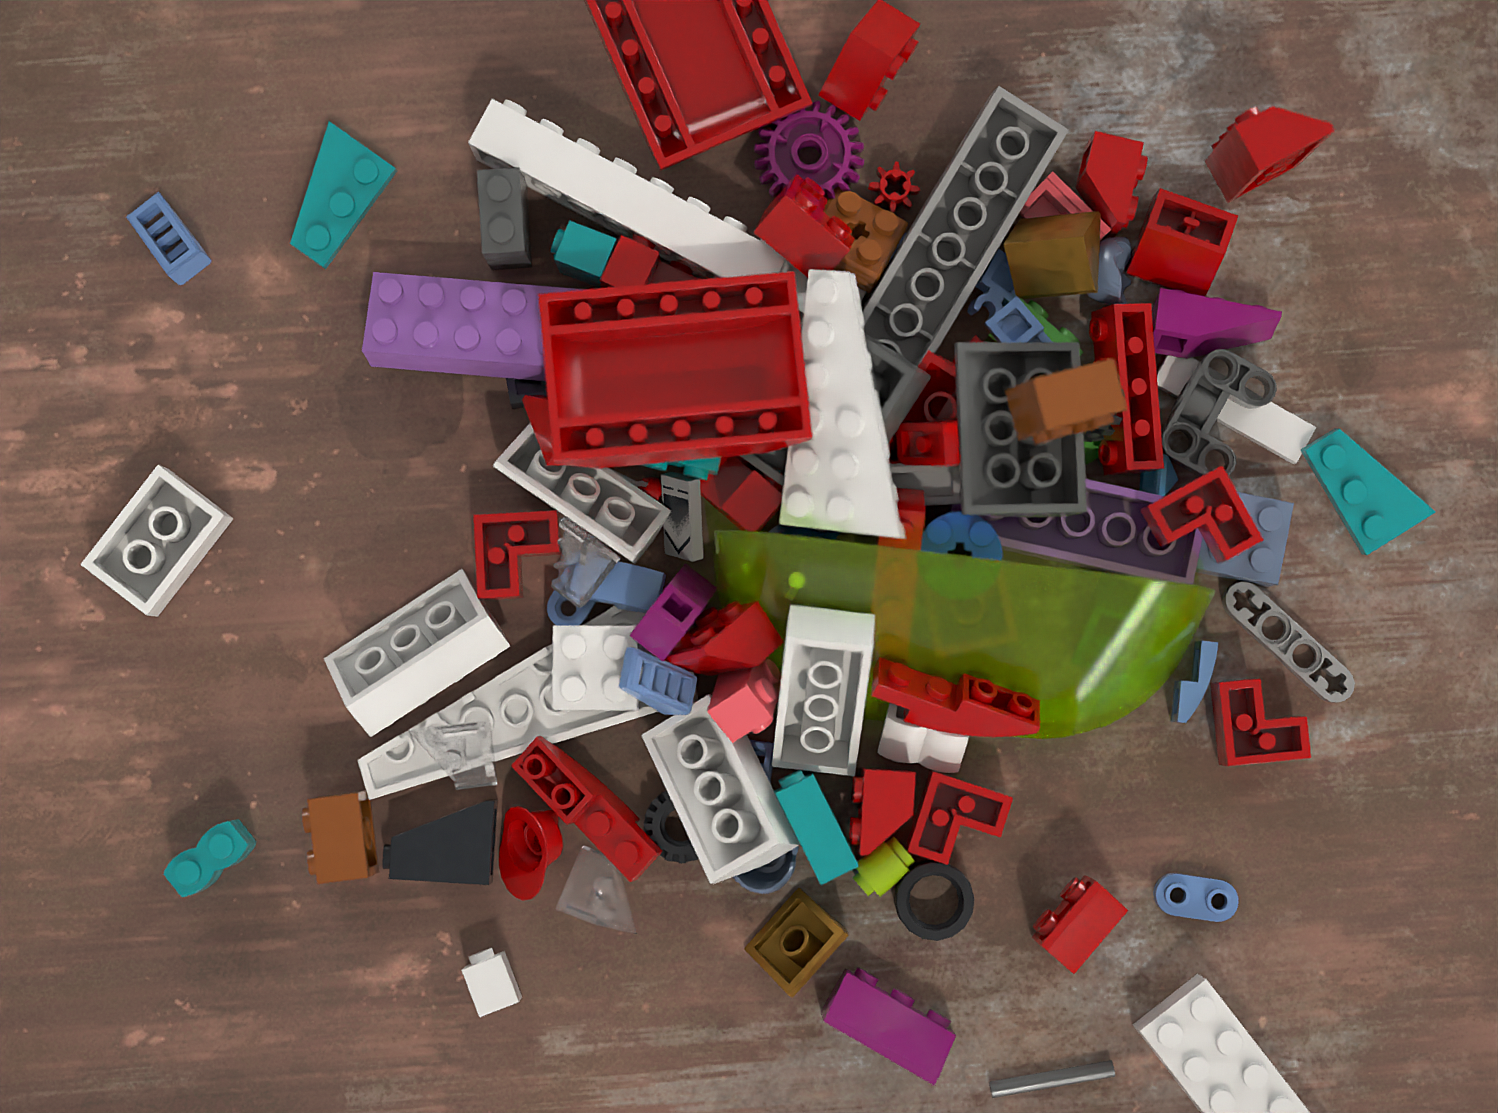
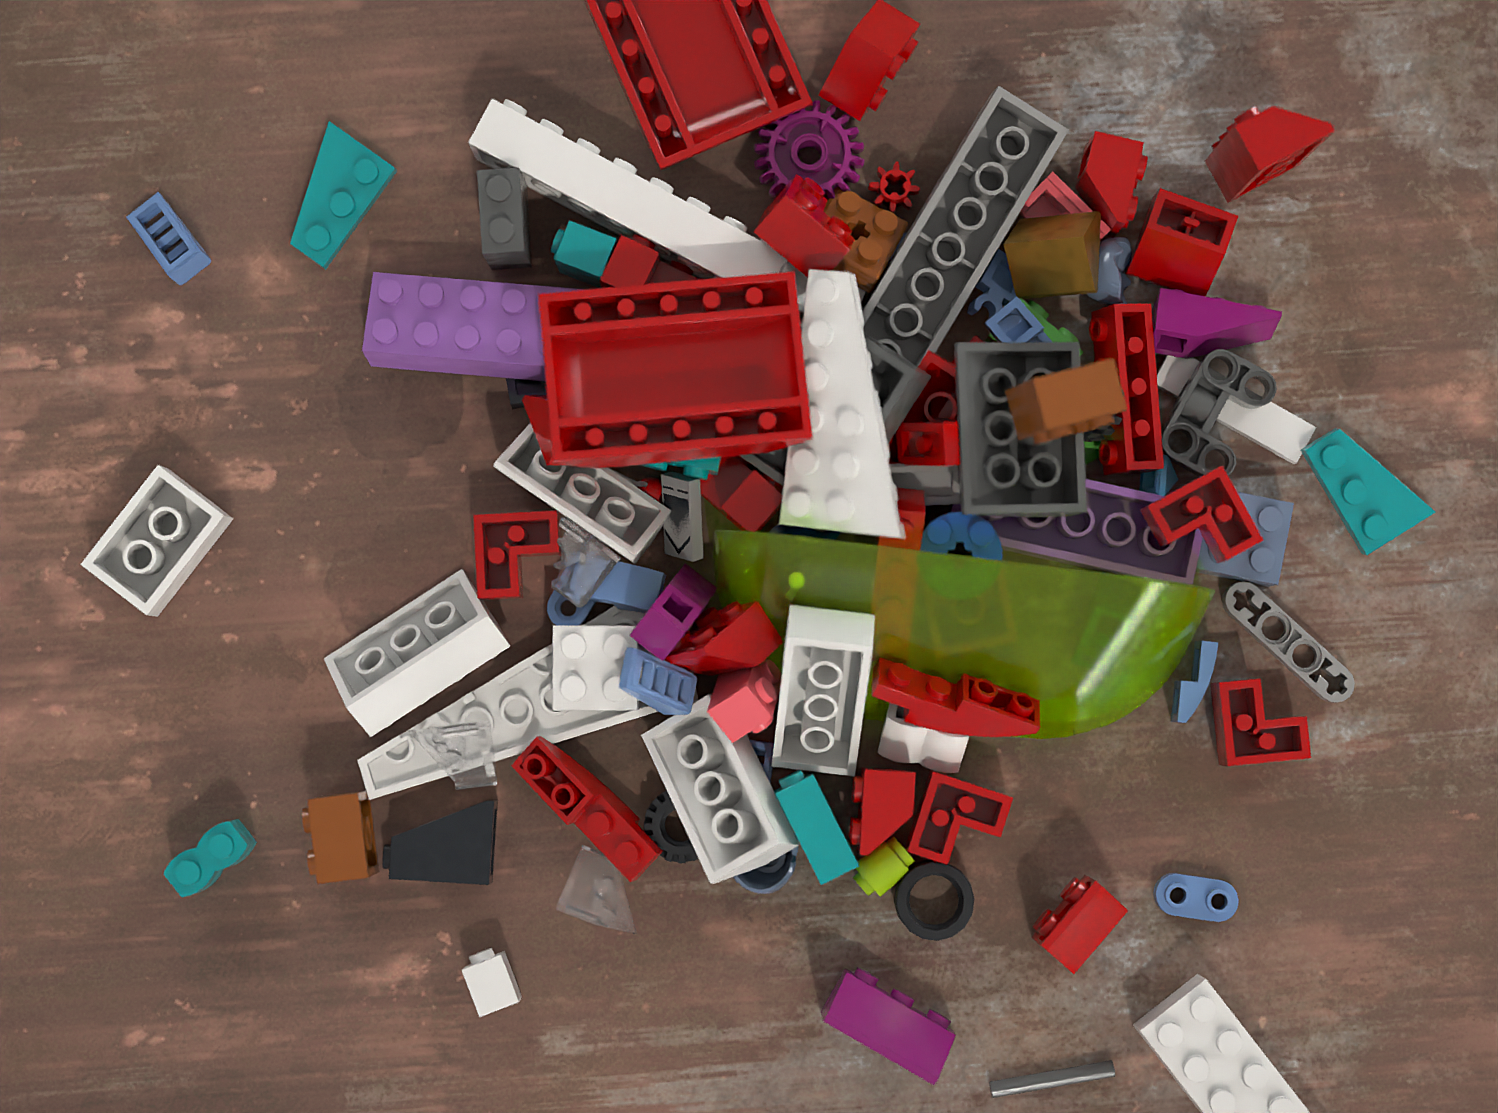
red piece [499,806,563,901] -> none
pearl gold slope [744,887,849,998] -> none

